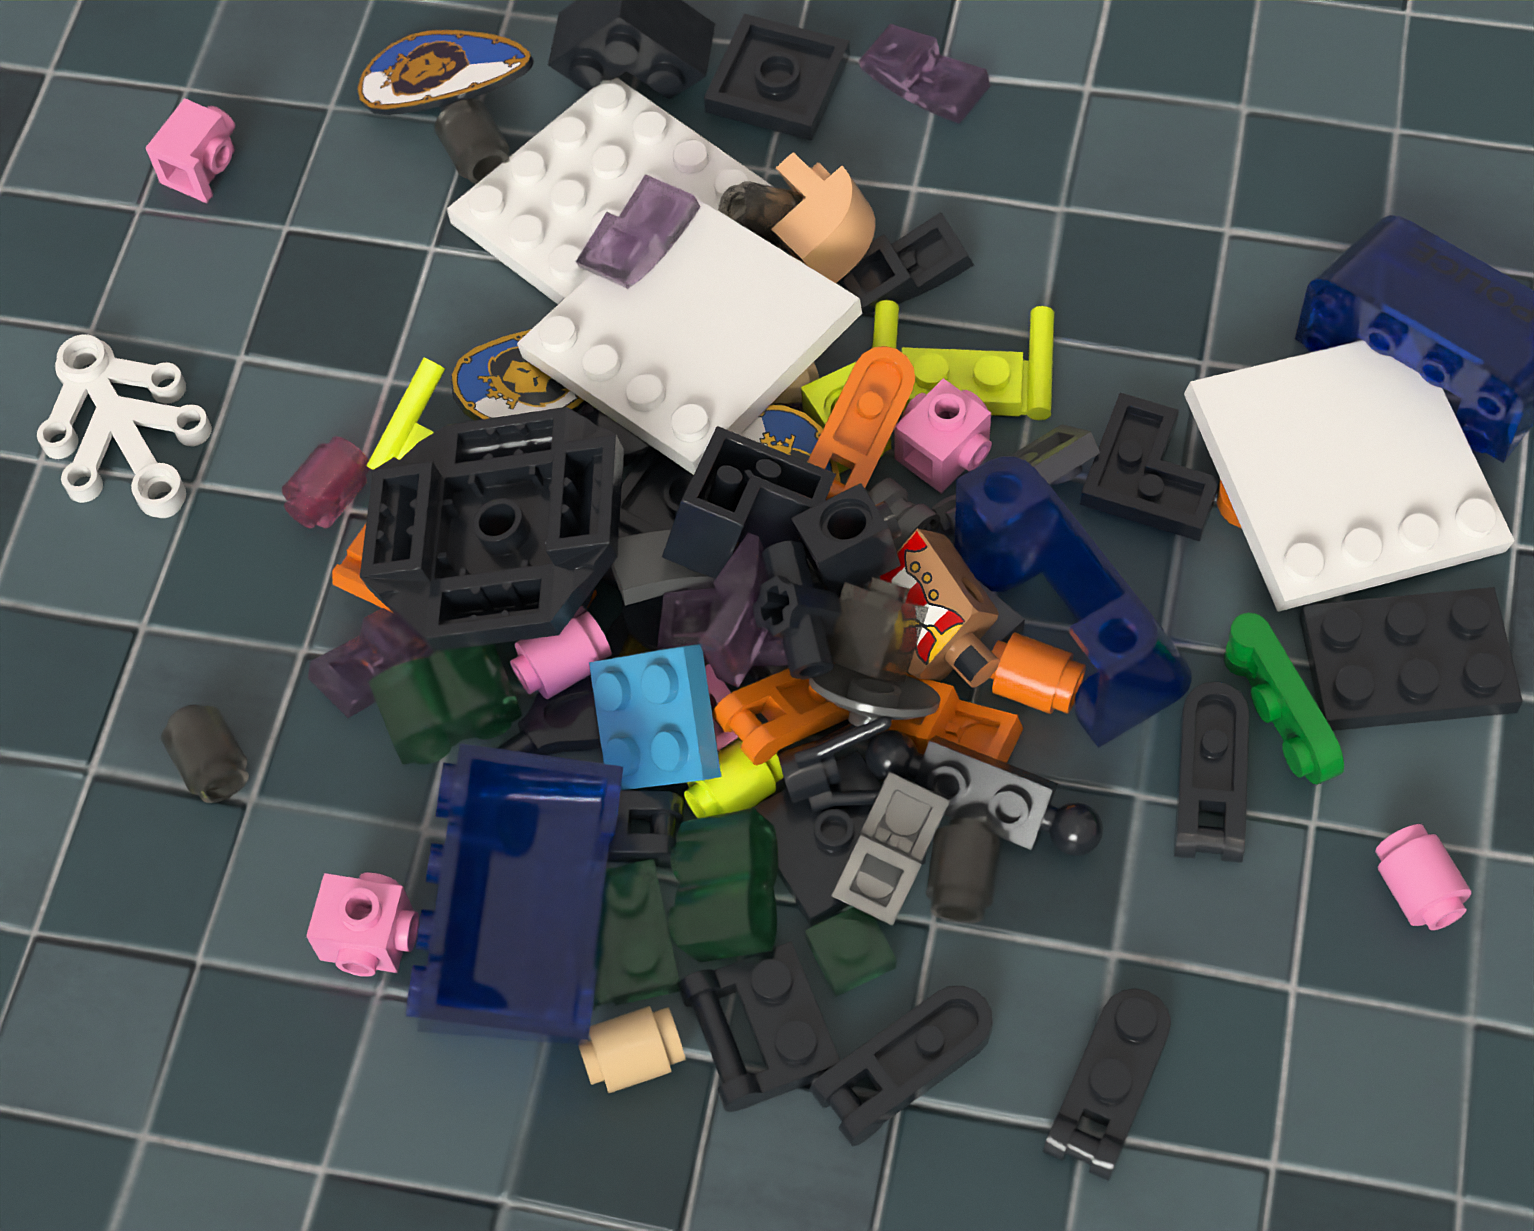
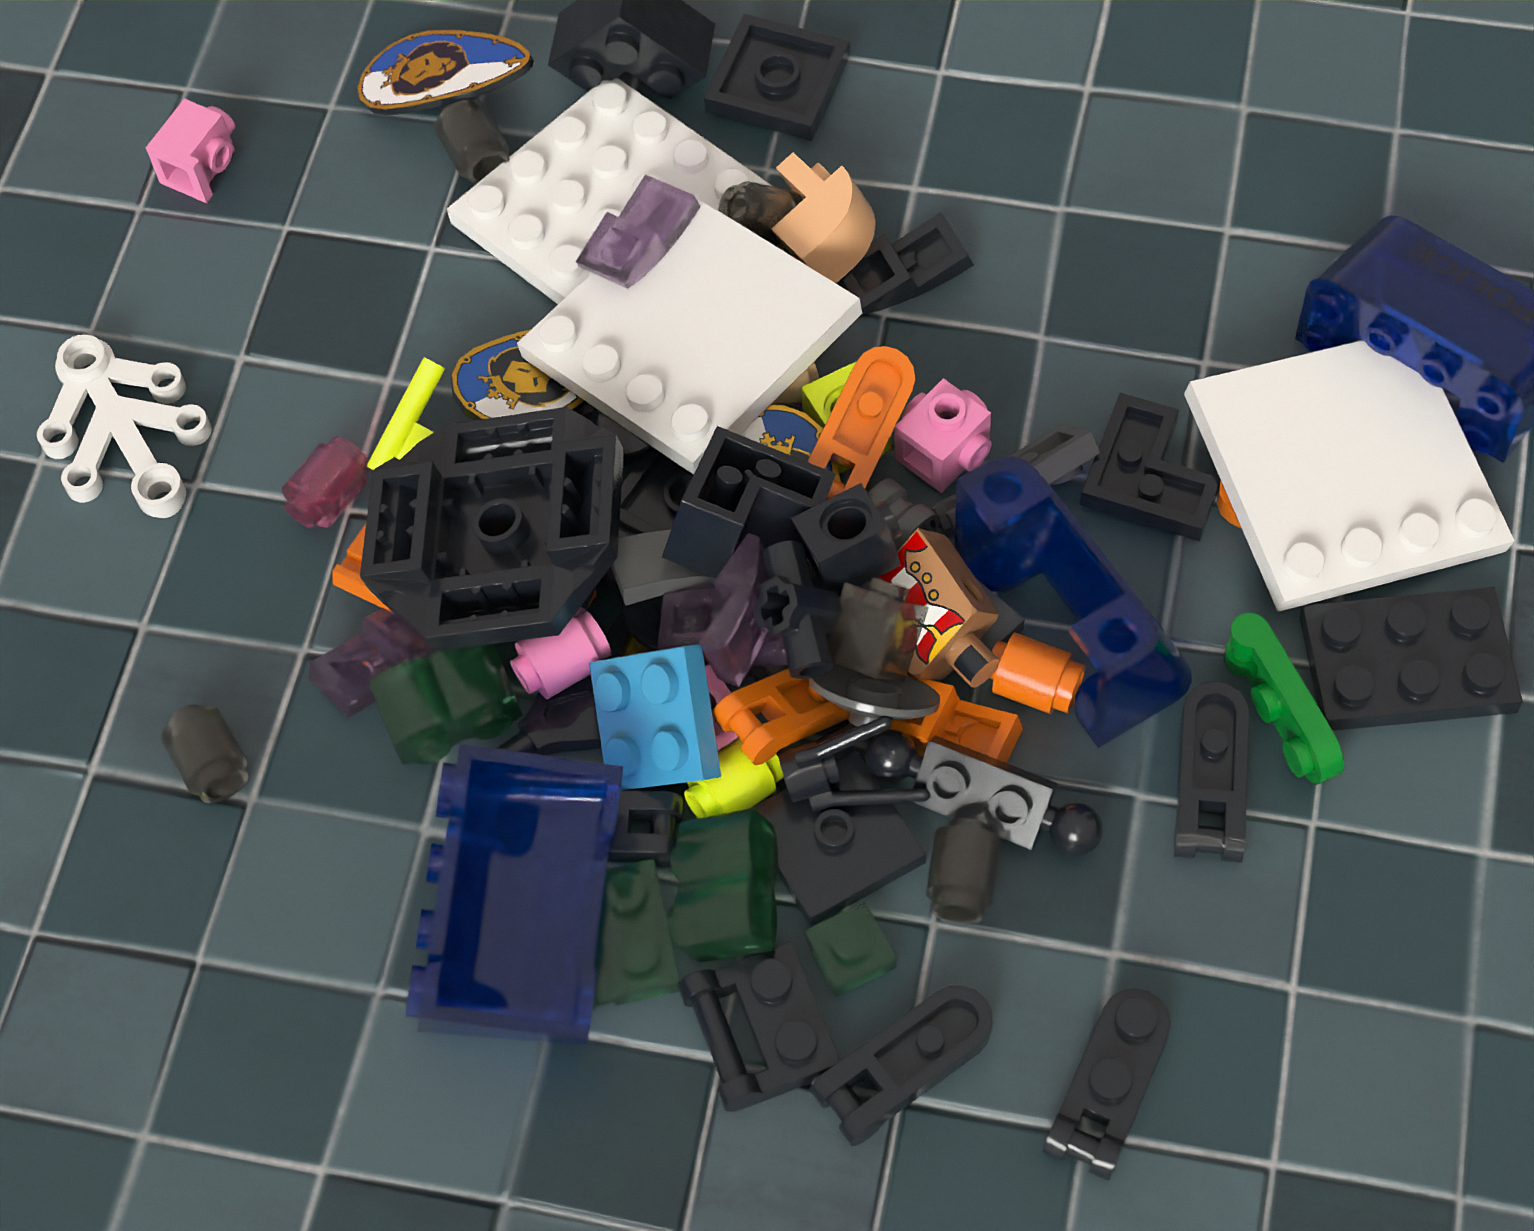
bright pink brick [306,873,419,976] -> none
tan brick [579,1006,686,1094] -> none
slope [831,771,950,925] -> none
clear purple slope [859,24,990,124] -> none
neon yellow plate [872,300,1054,420] -> none
bright pink brick [1375,824,1472,930] -> none

